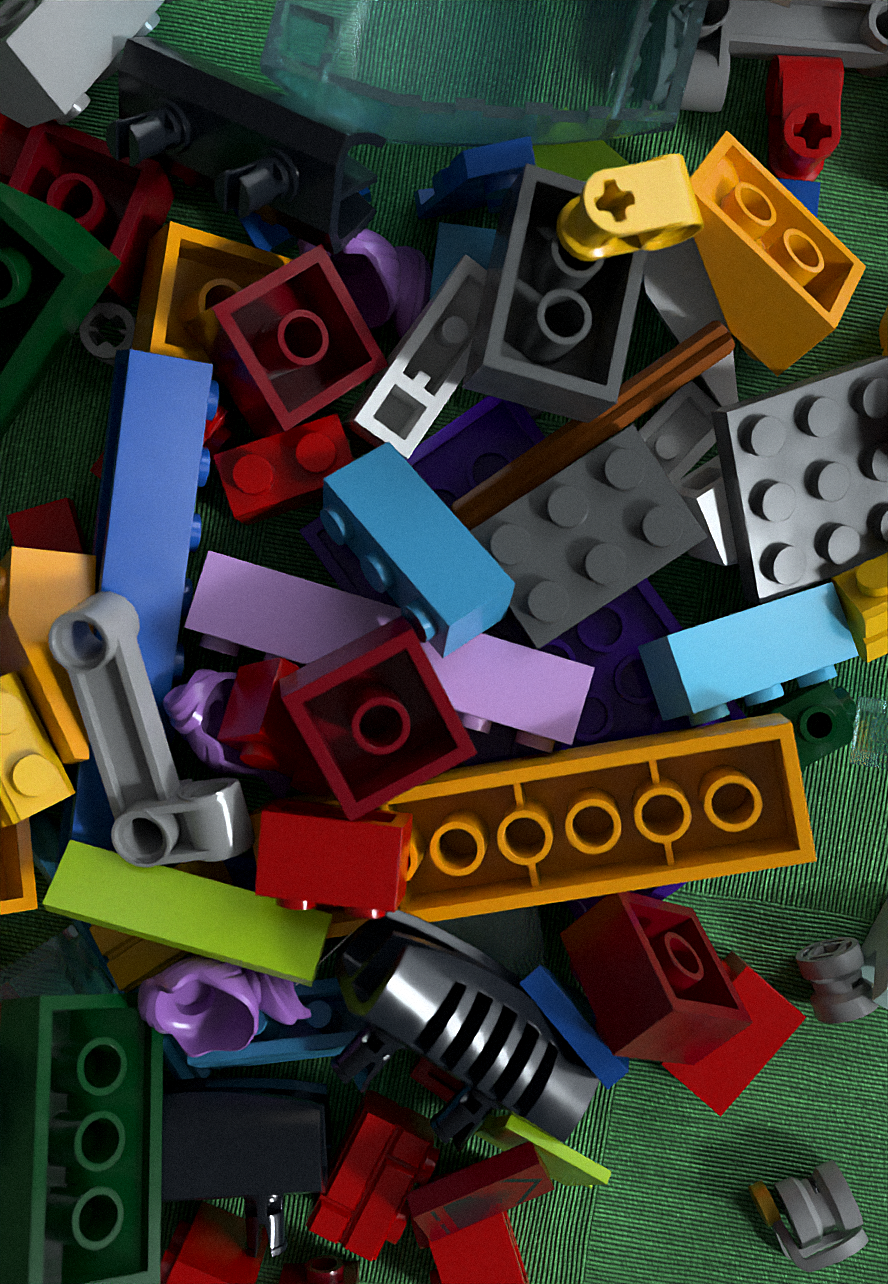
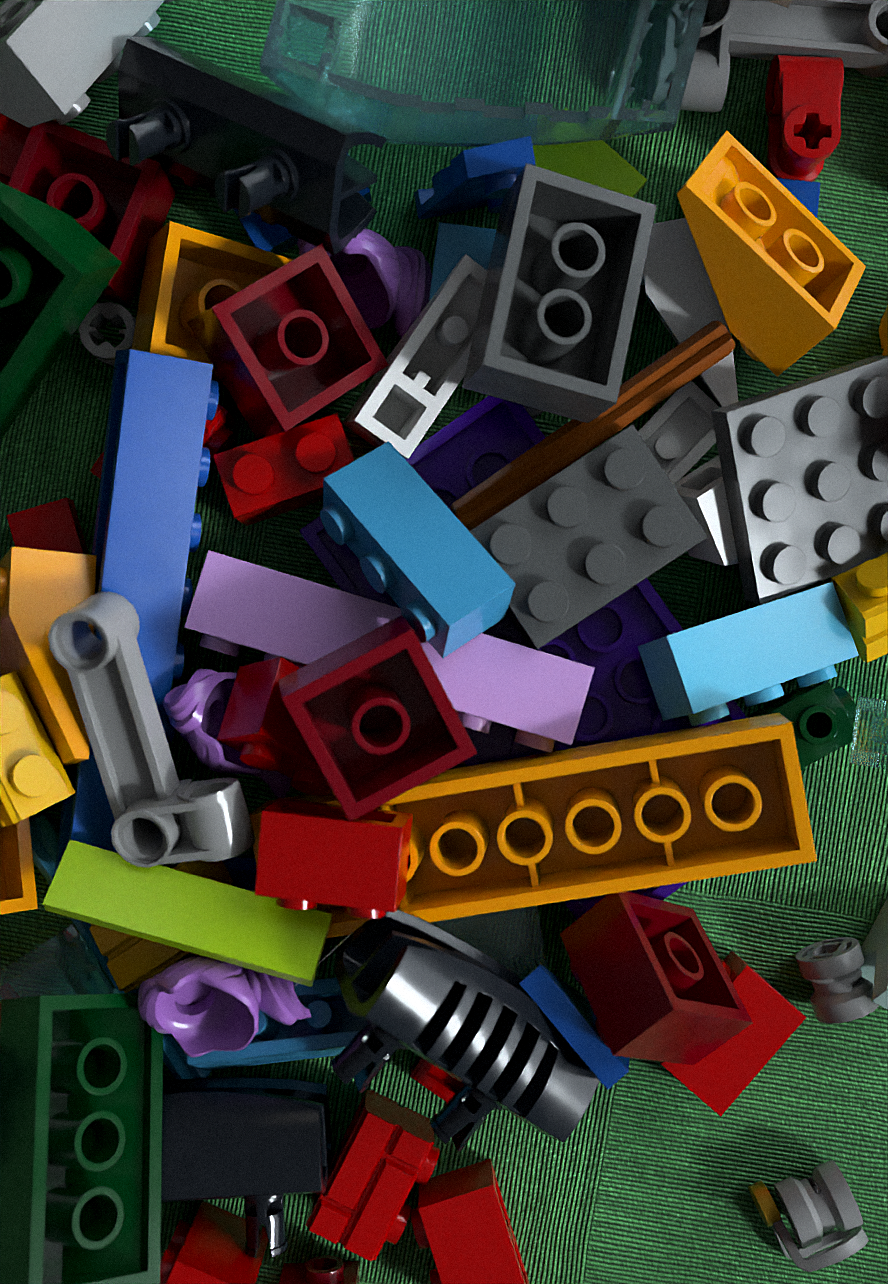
dark red tile [406,1141,555,1242] -> none
lime piece [474,1114,612,1188] -> none
yellow piece [556,153,704,261] -> none

